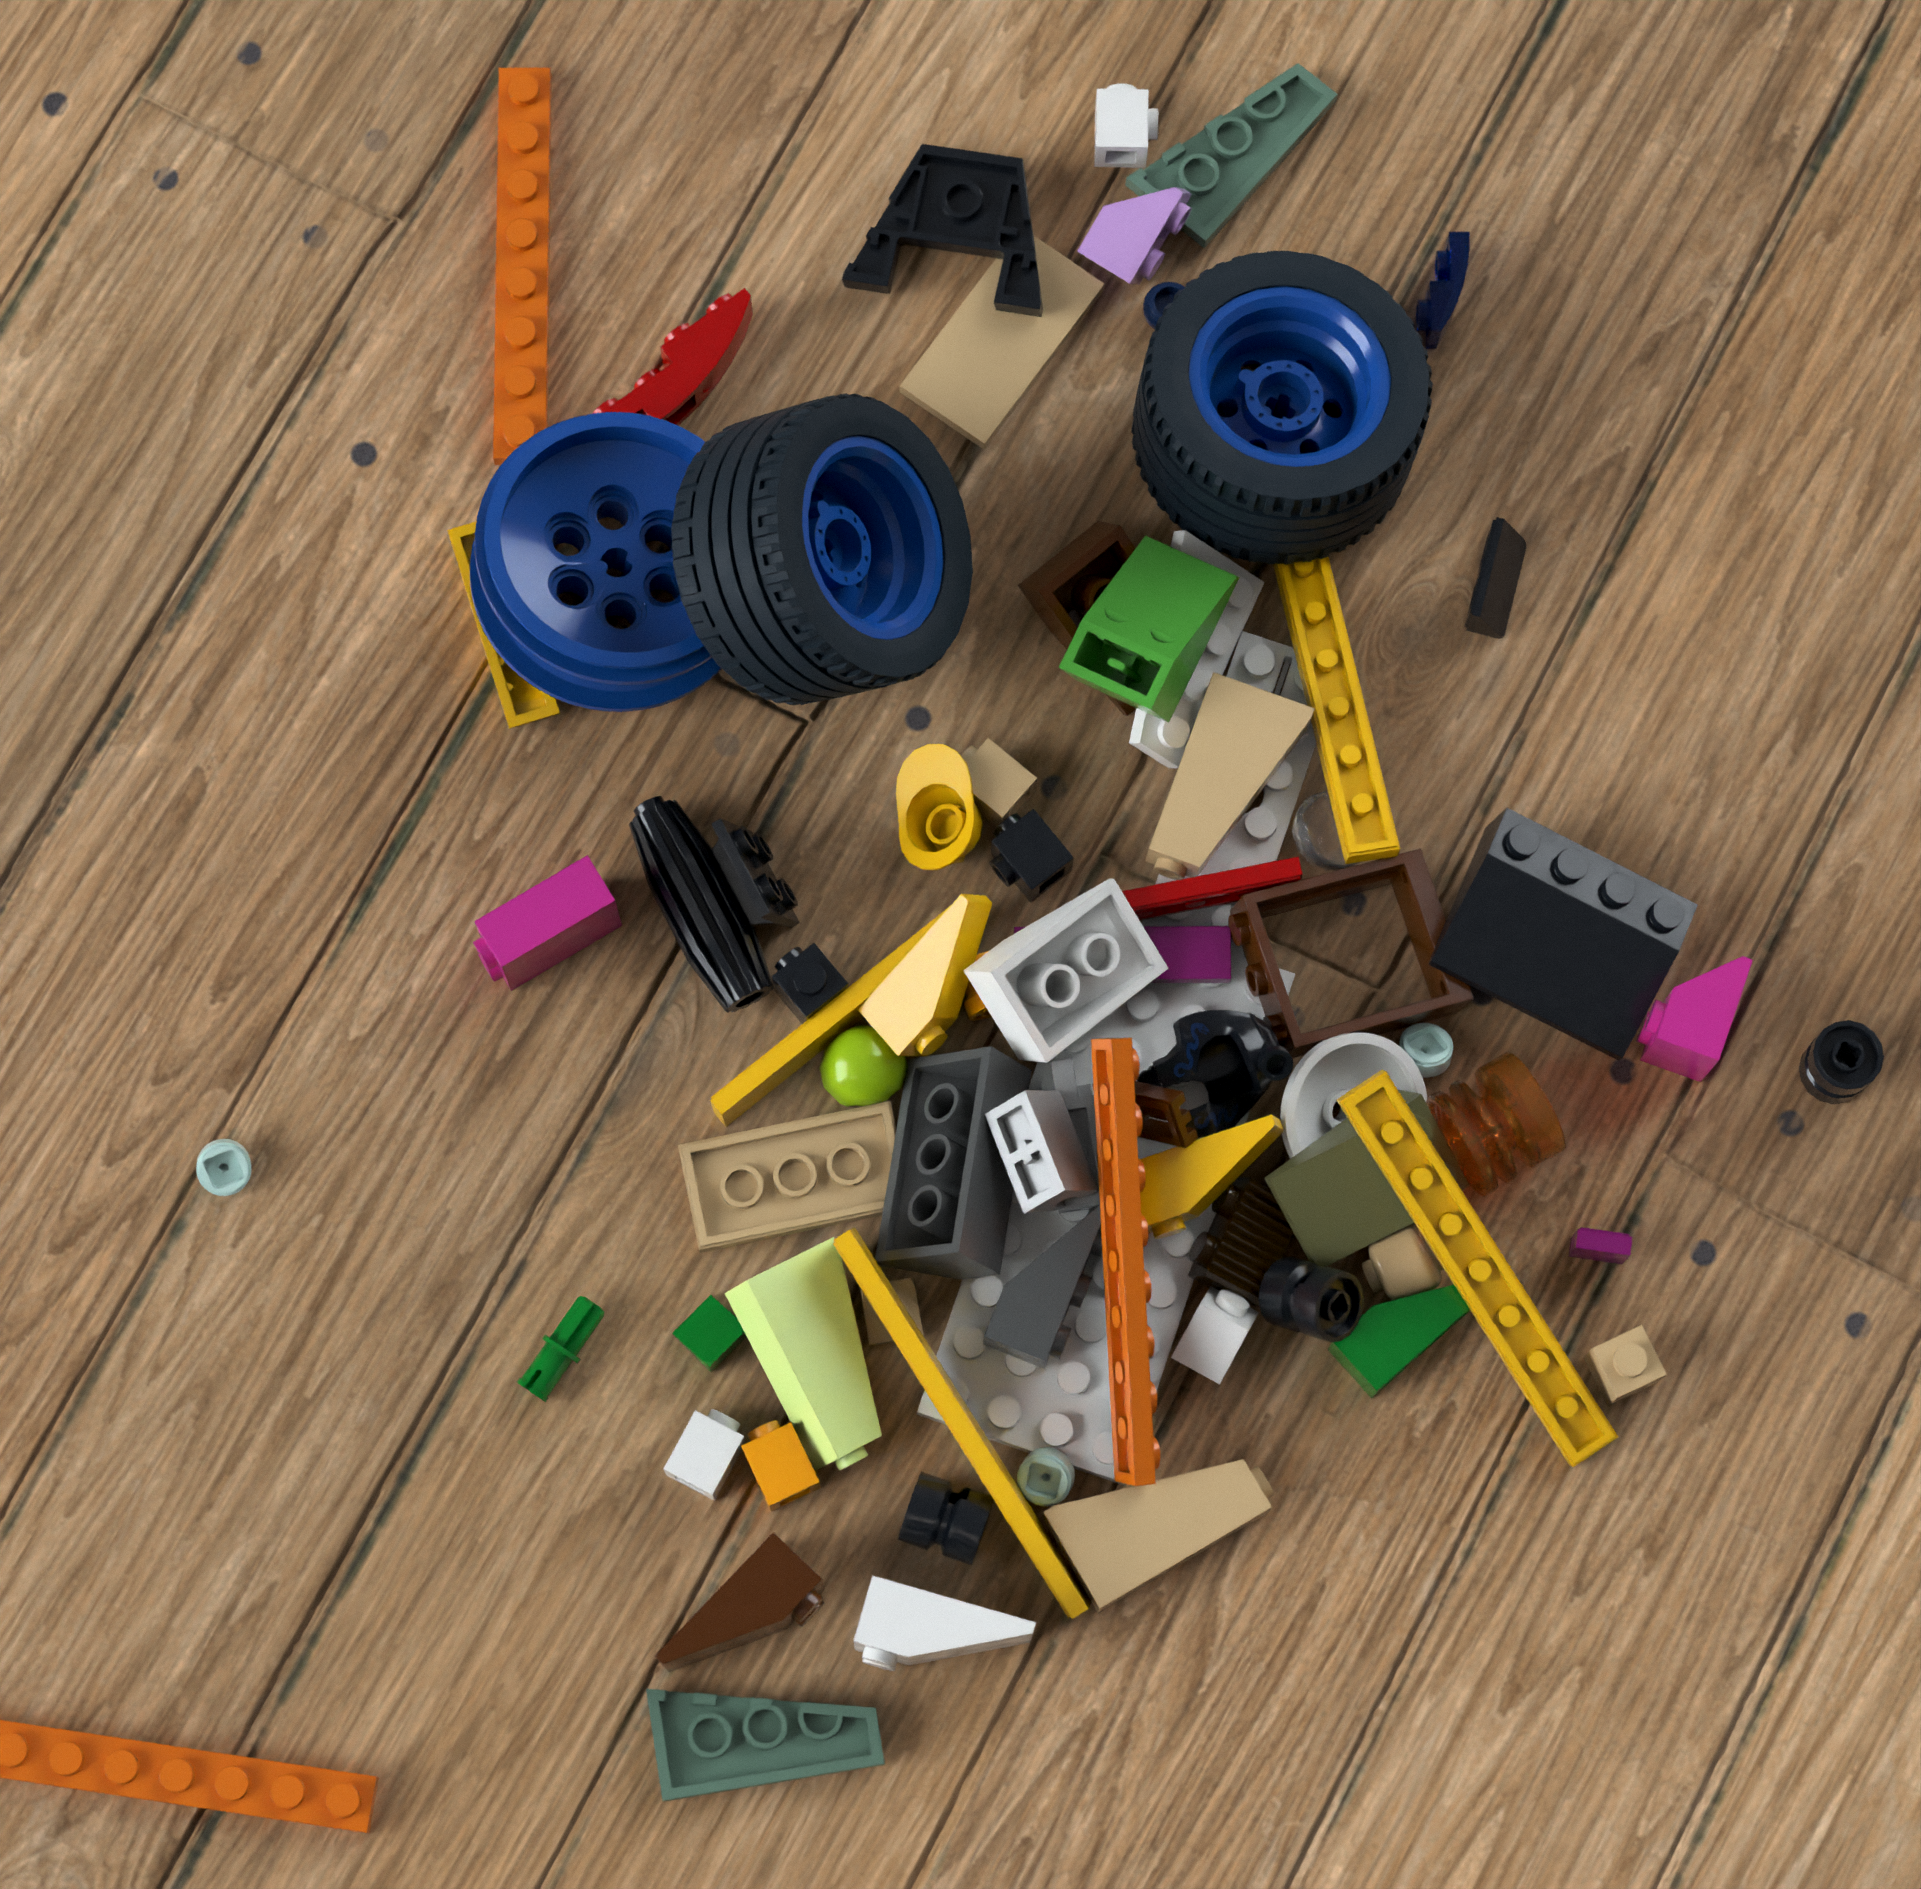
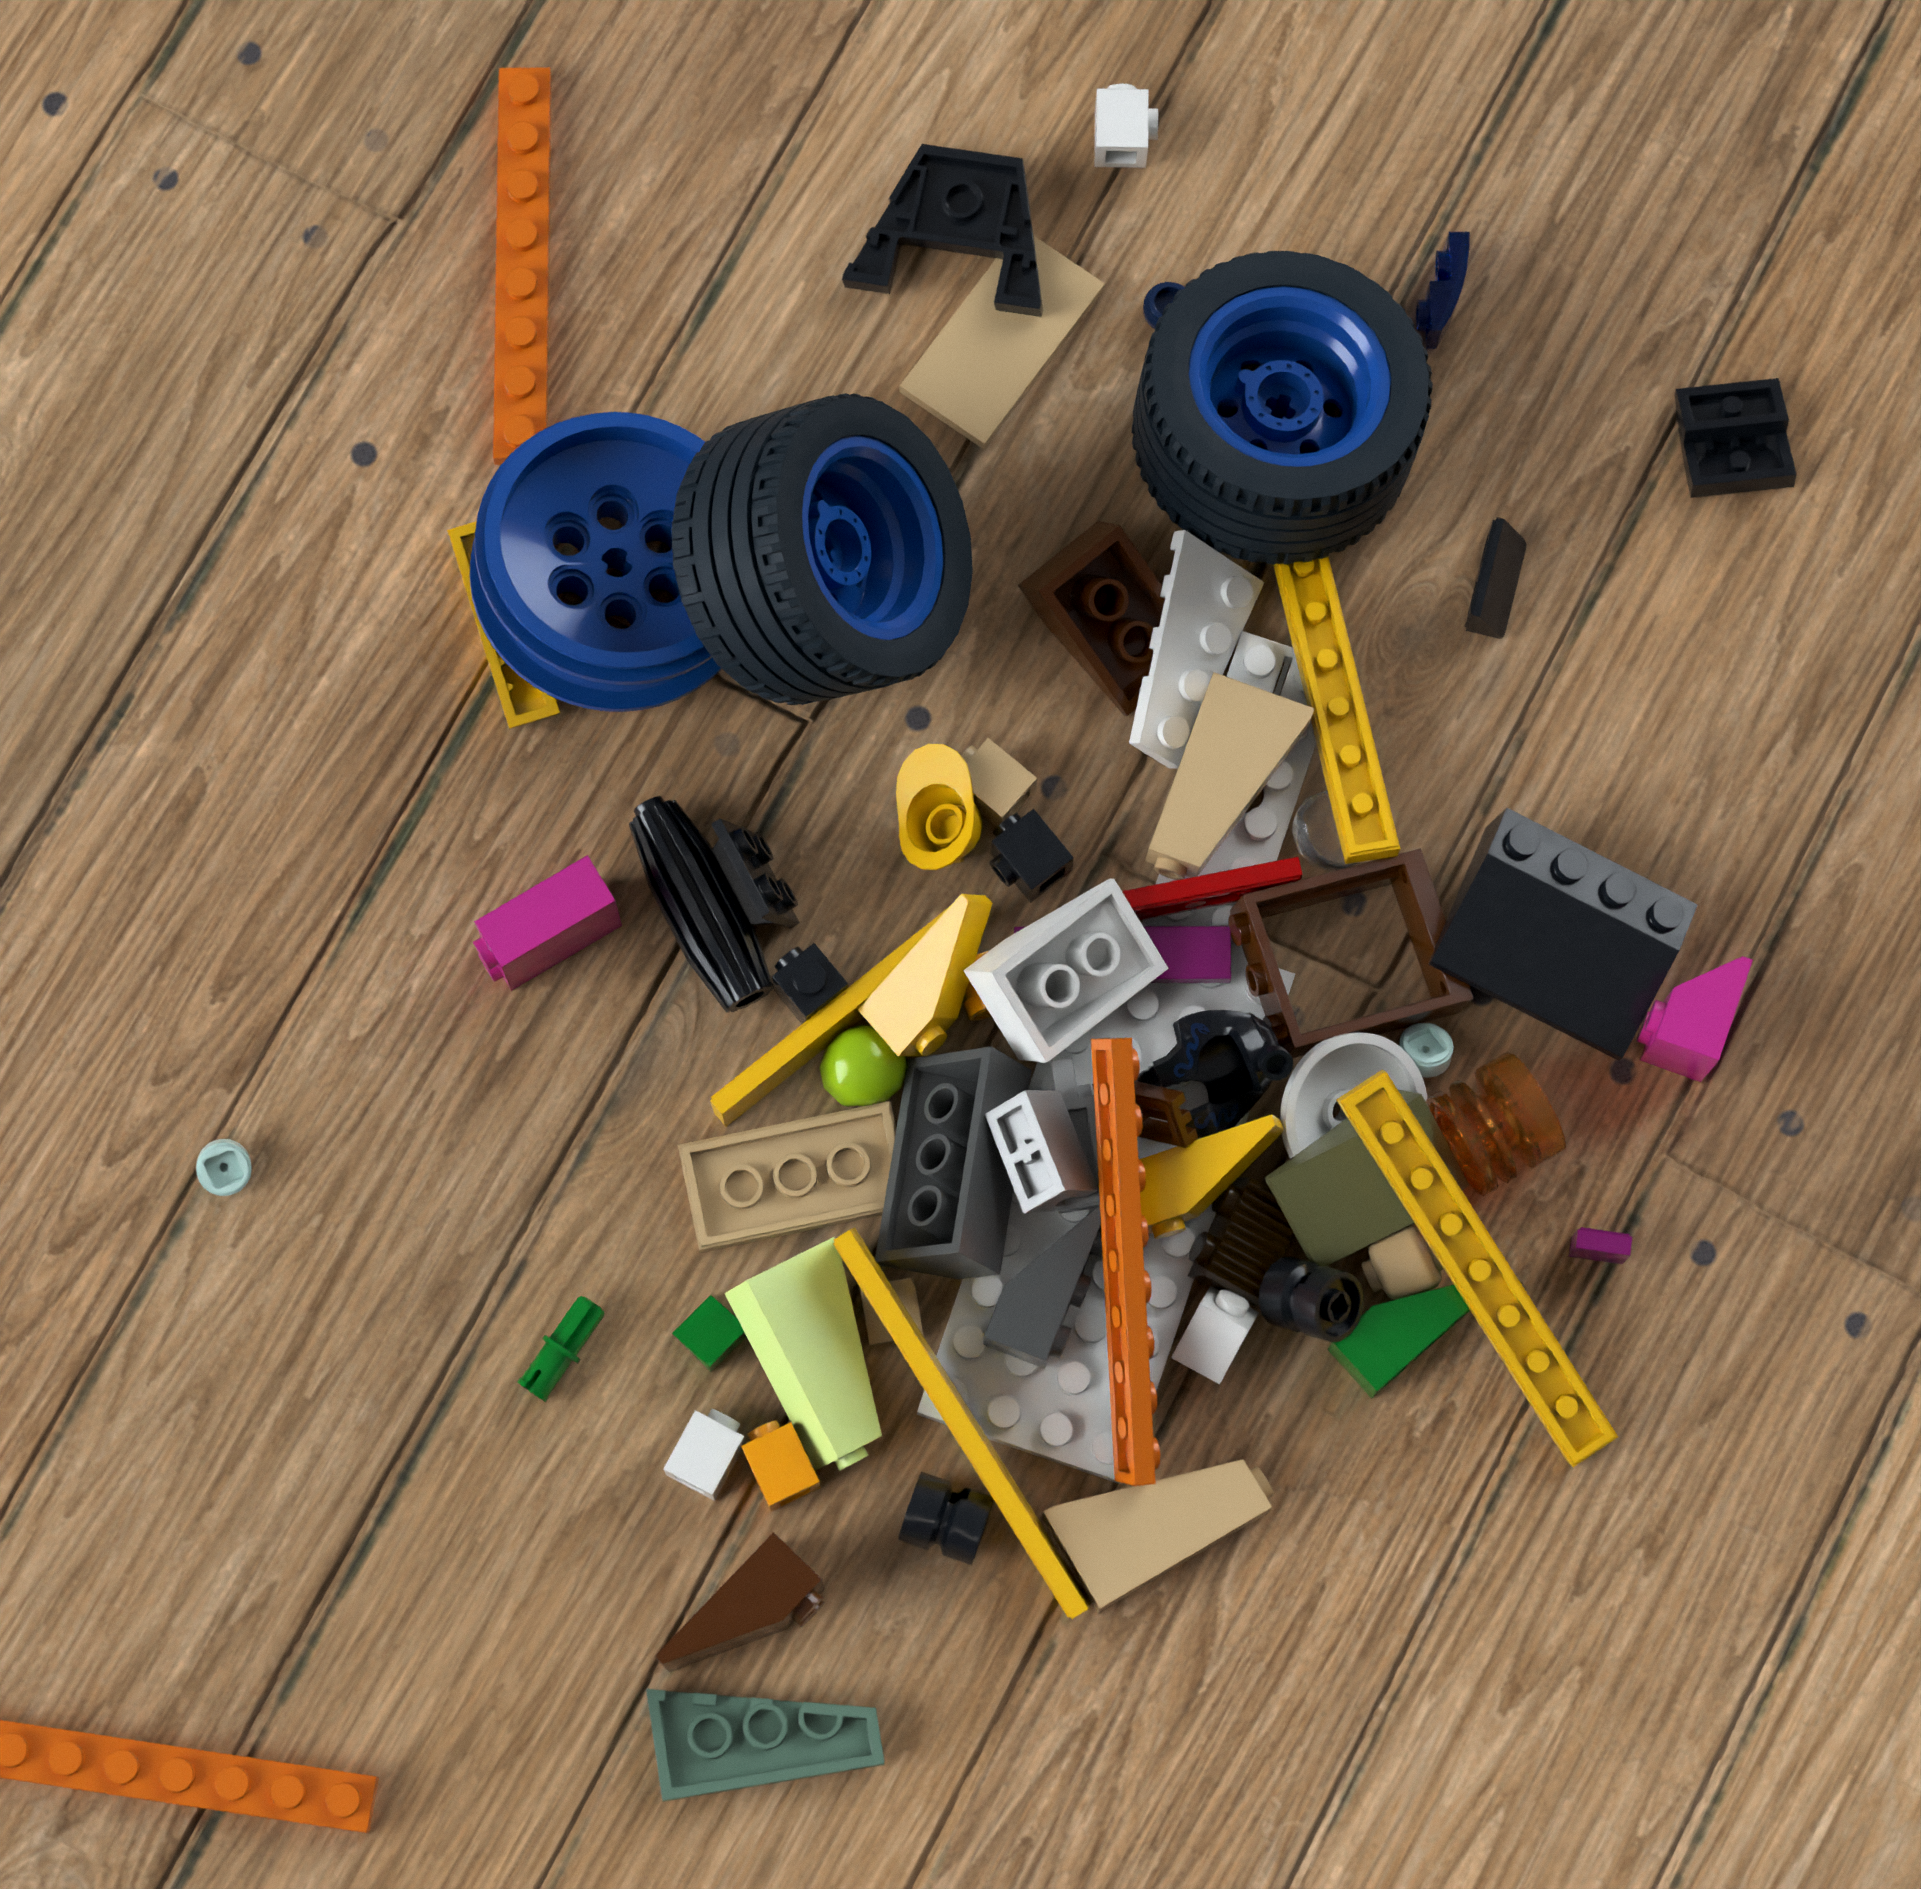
red slope [592,288,753,426] -> none
white slope [853,1575,1036,1671] -> none
light aqua tile [1017,1447,1075,1506] -> none
bright green slope [1059,536,1239,723] -> none
lavender slope [1077,187,1192,284] -> none
sand green wing [1125,63,1338,249] -> none
tan brick [1583,1325,1667,1406] -> none
black wheel [1799,1020,1884,1104] -> none
none -> black slope [1675,378,1797,498]

